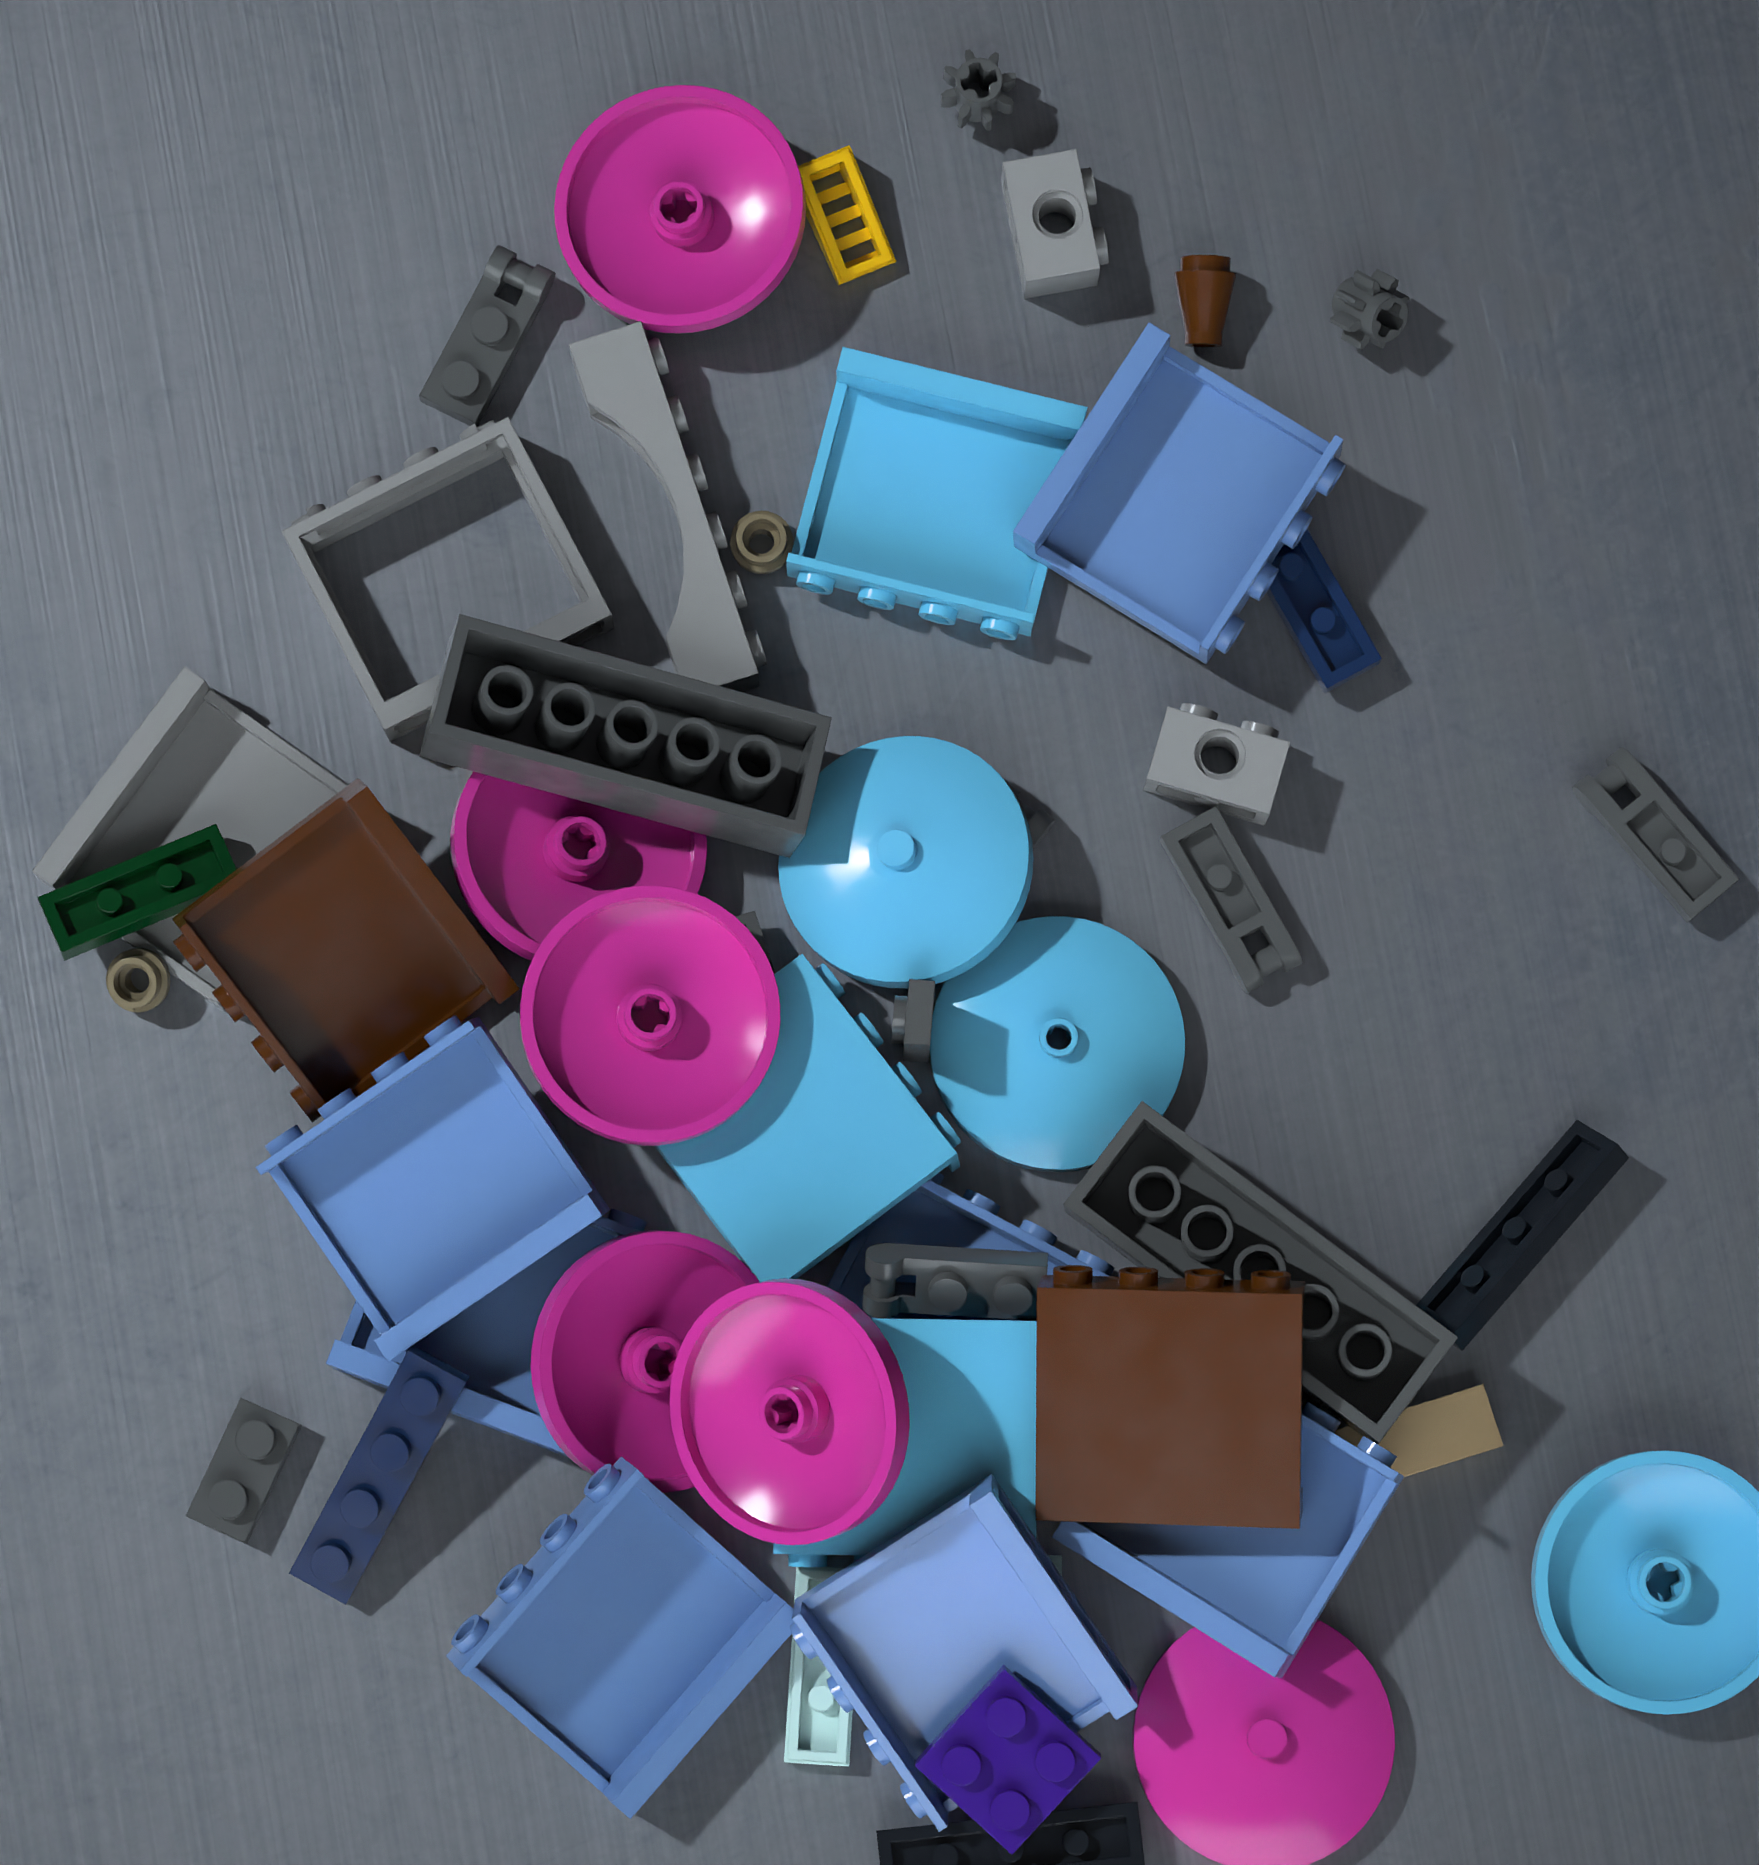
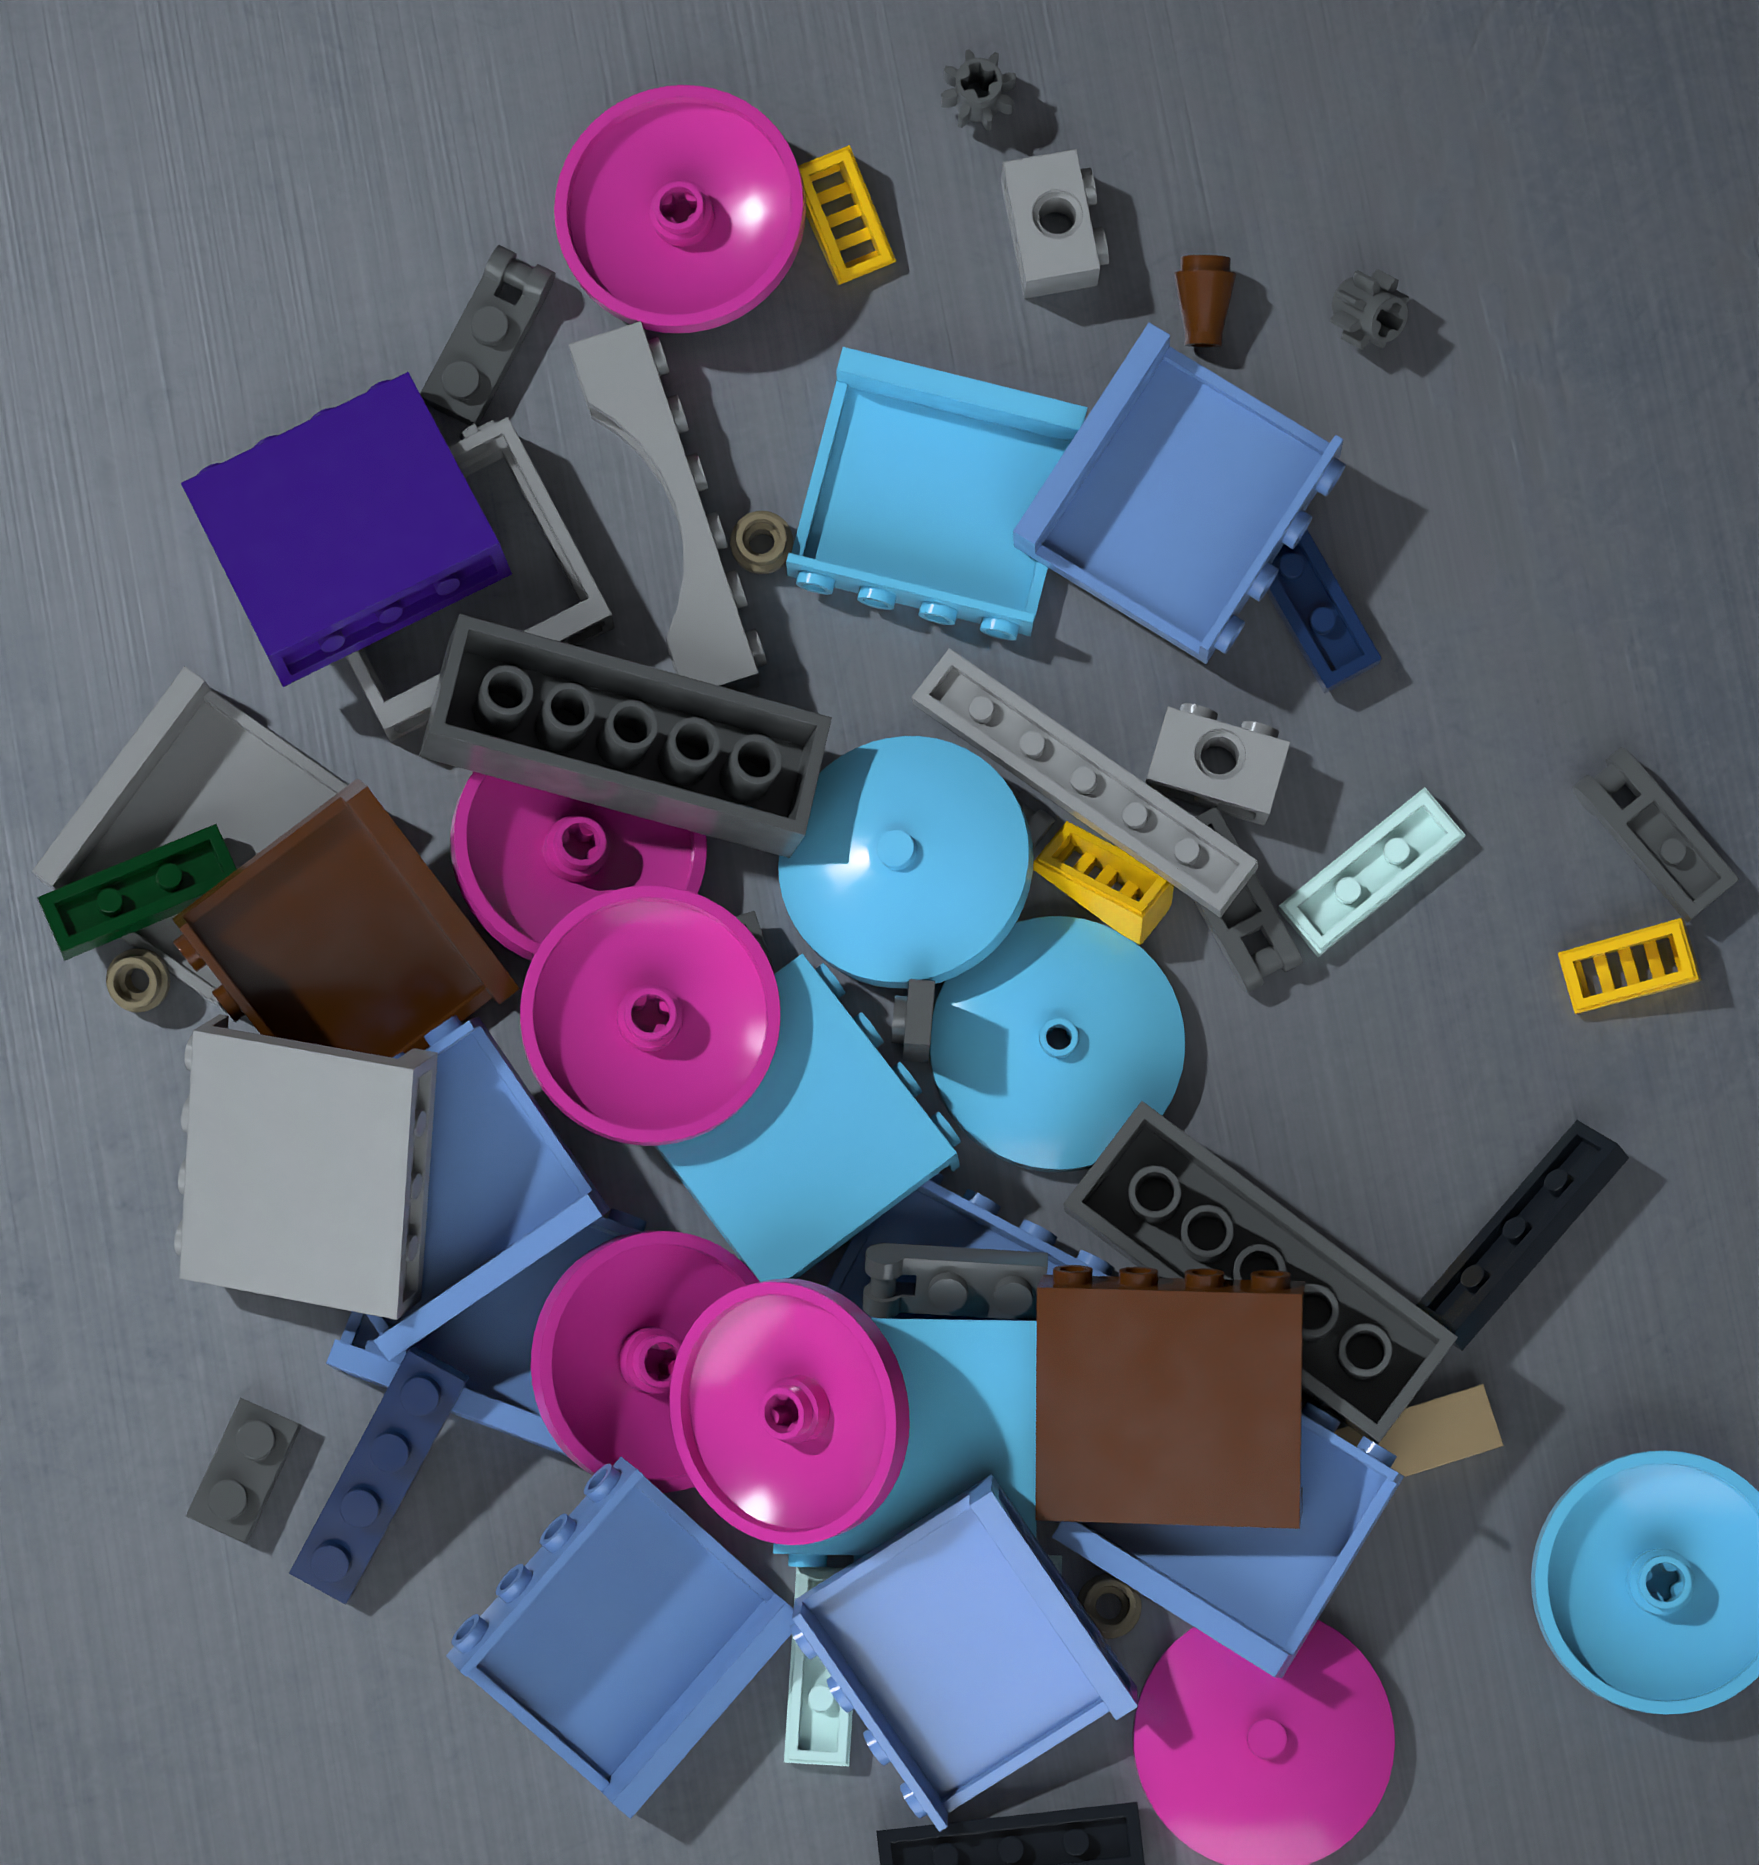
dark purple plate [915,1665,1101,1855] -> none
none -> light grey panel [174,1014,438,1320]
none -> dark purple panel [181,372,512,687]
none -> light grey plate [911,648,1258,918]
none -> yellow slope [1033,821,1174,945]
none -> dark tan plate [1077,1573,1142,1639]
none -> light aqua tile [1277,787,1466,957]
none -> yellow slope [1558,918,1702,1014]

